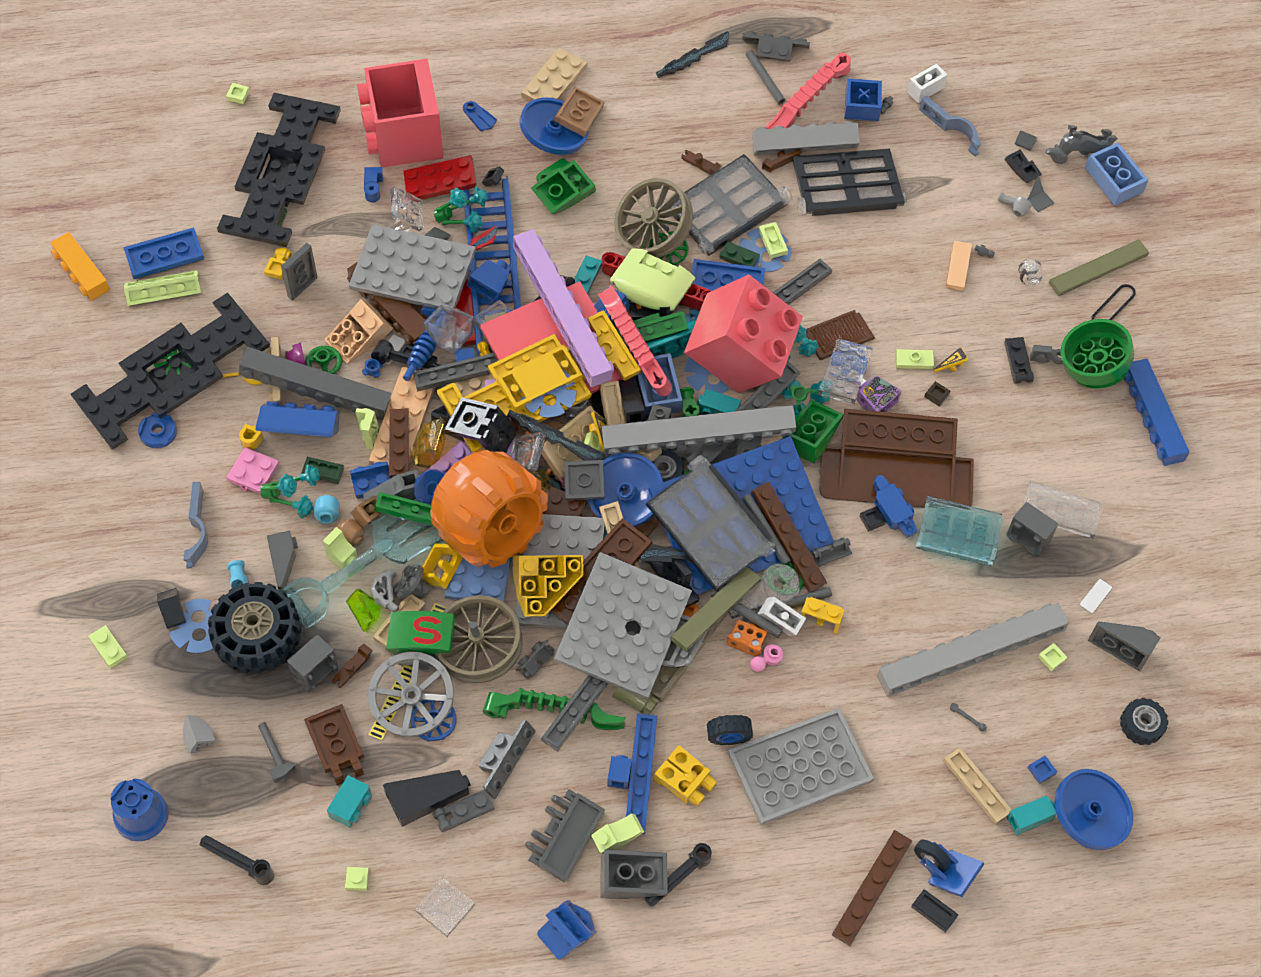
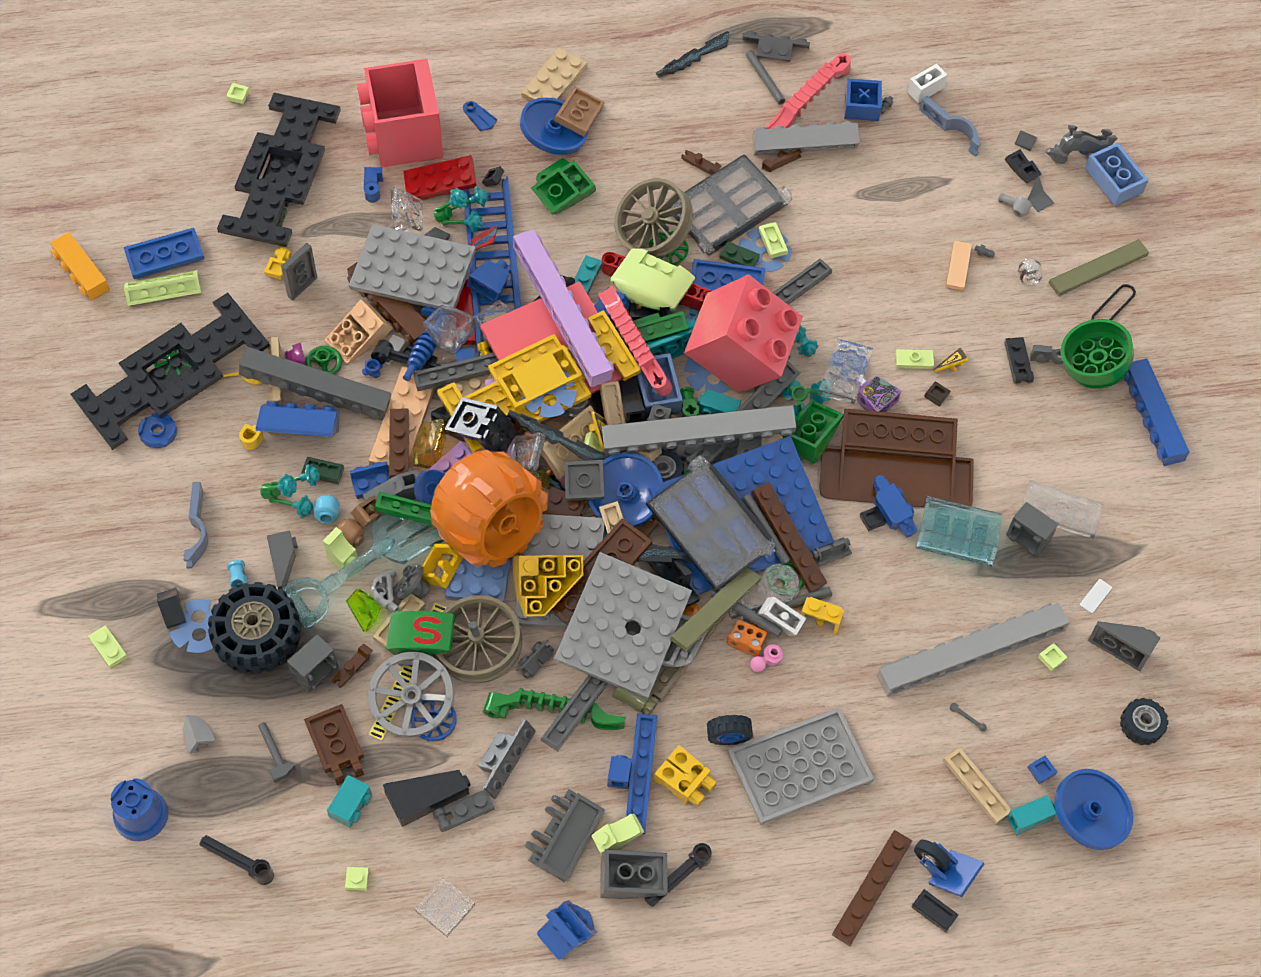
bright pink plate [226,447,280,495] -> none
yellowish green bracket [355,408,379,450] -> none
black door [792,148,907,216] -> none
reddish brown window [806,310,875,360] -> none

